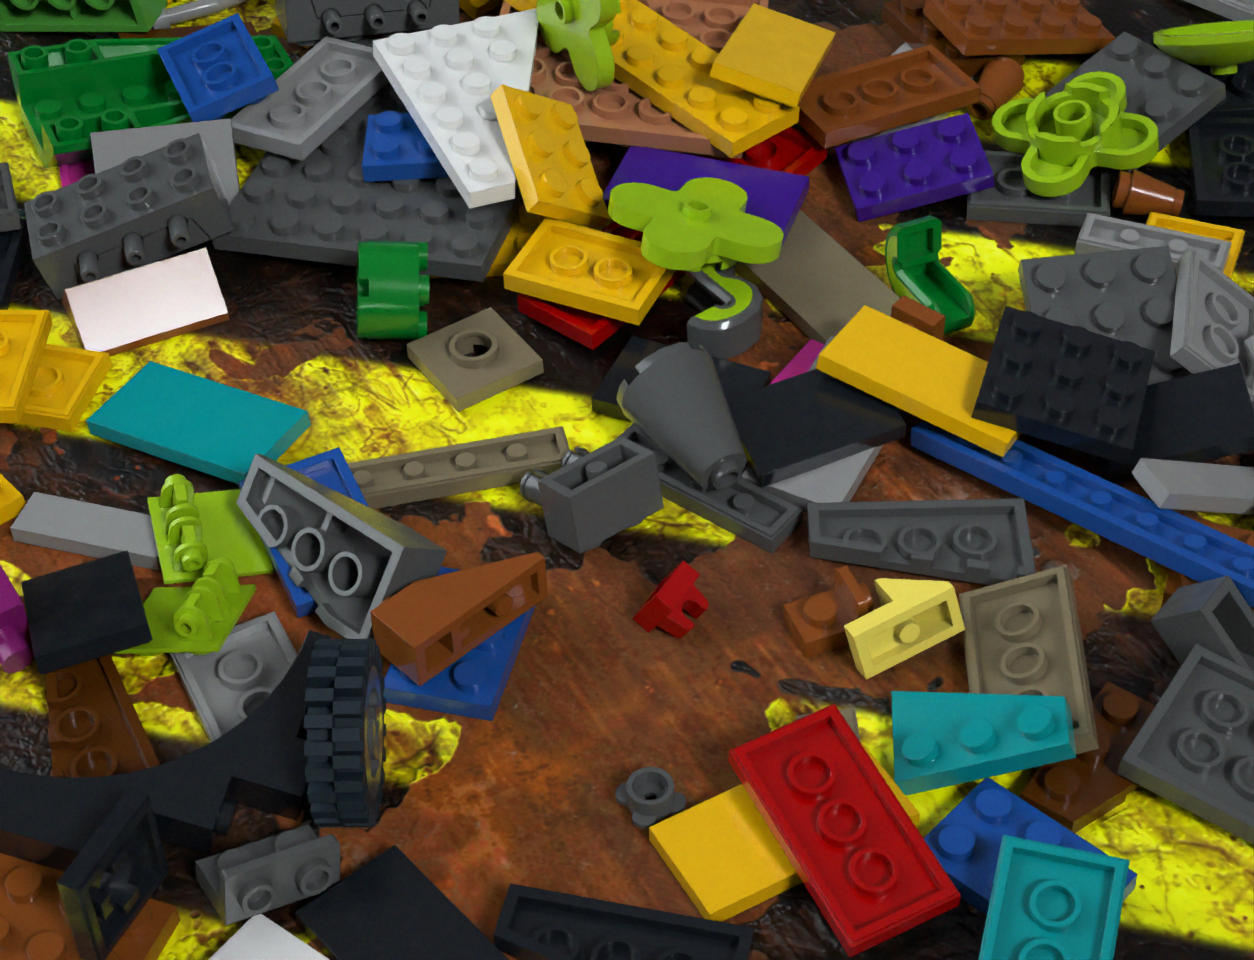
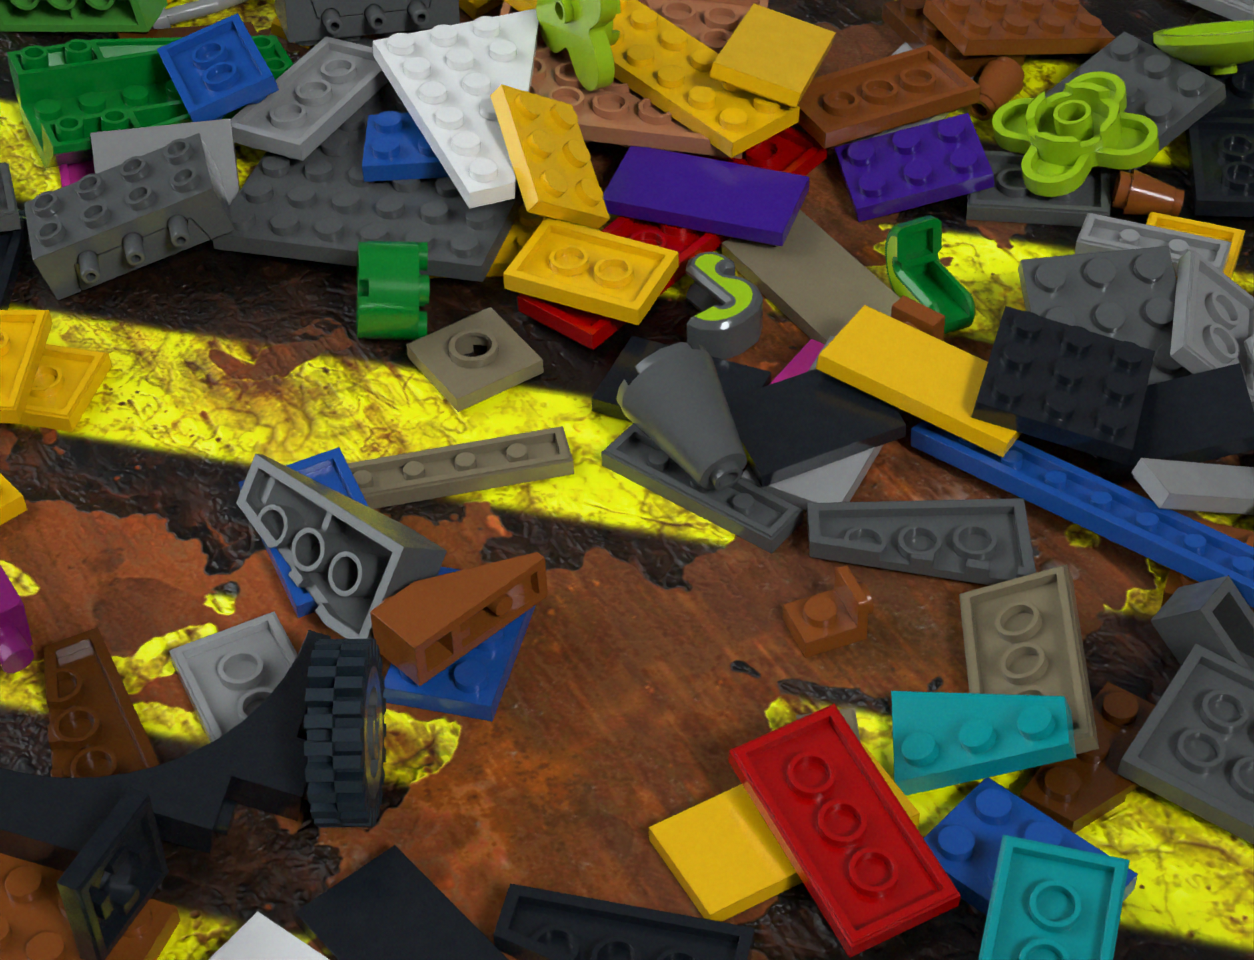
light grey tile [10,492,161,571] -> none
black tile [21,550,153,675] -> none
slope [61,247,230,356] -> none
teal tile [86,361,311,484] -> none
lime hinge [115,557,257,656] -> none
lime hinge [147,474,273,584] -> none
dark grey bracket [196,824,340,925] -> none
dark grey brick [520,436,664,553] -> none
lime plant [608,177,784,272] -> none
dark grey plate [615,767,686,829] -> none
red tile [632,560,709,638] -> none
light yellow slope [844,578,965,680] -> none

